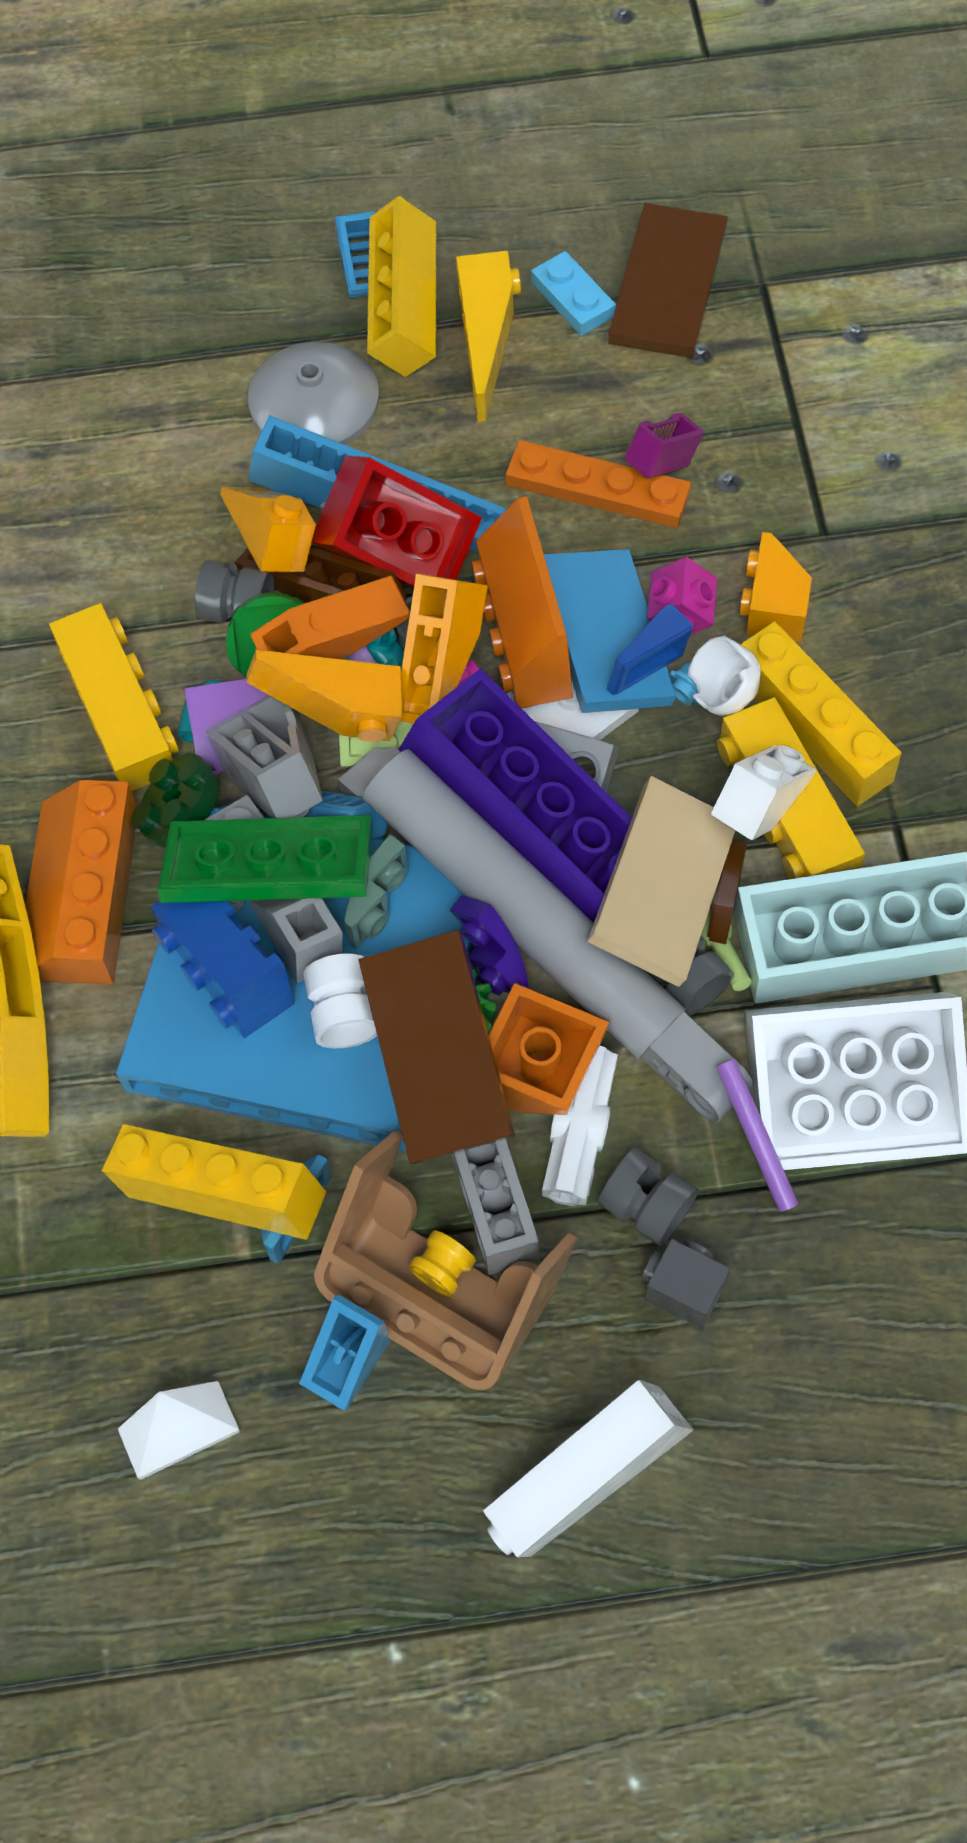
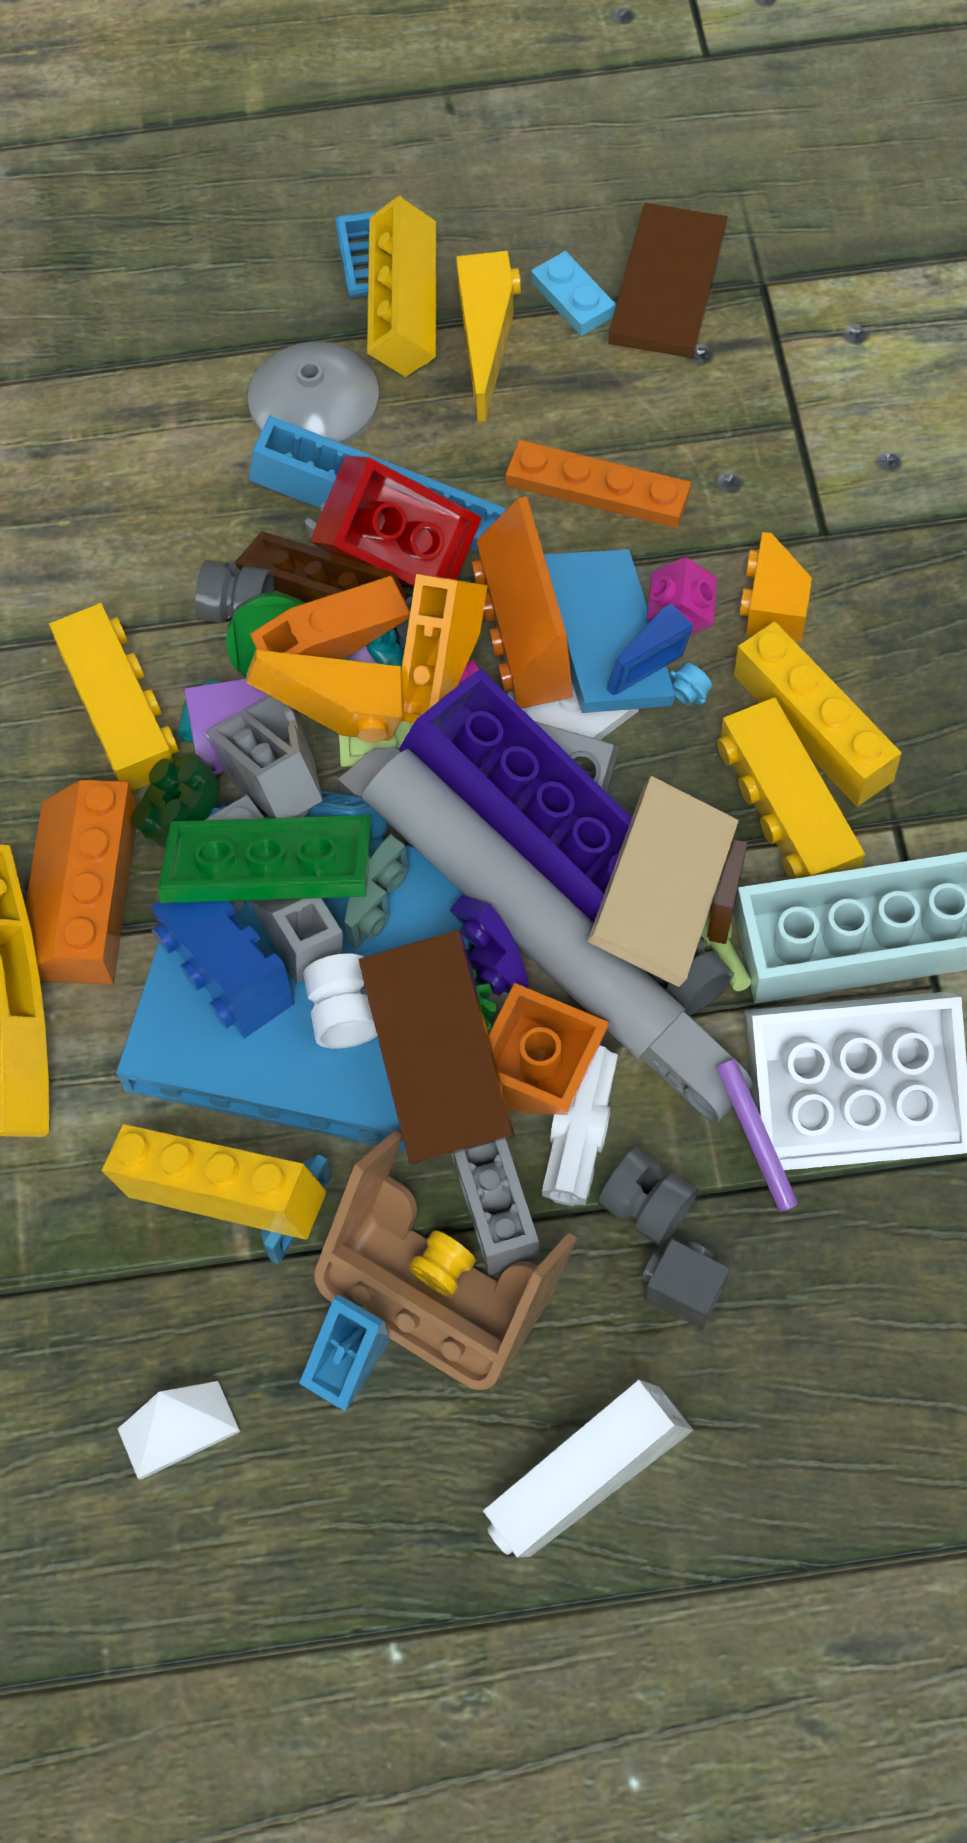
light orange slope [220,487,316,572] -> none
magenta piece [624,413,704,478] -> none
white hair [688,635,761,716] -> none
white slope [711,745,816,840] -> none

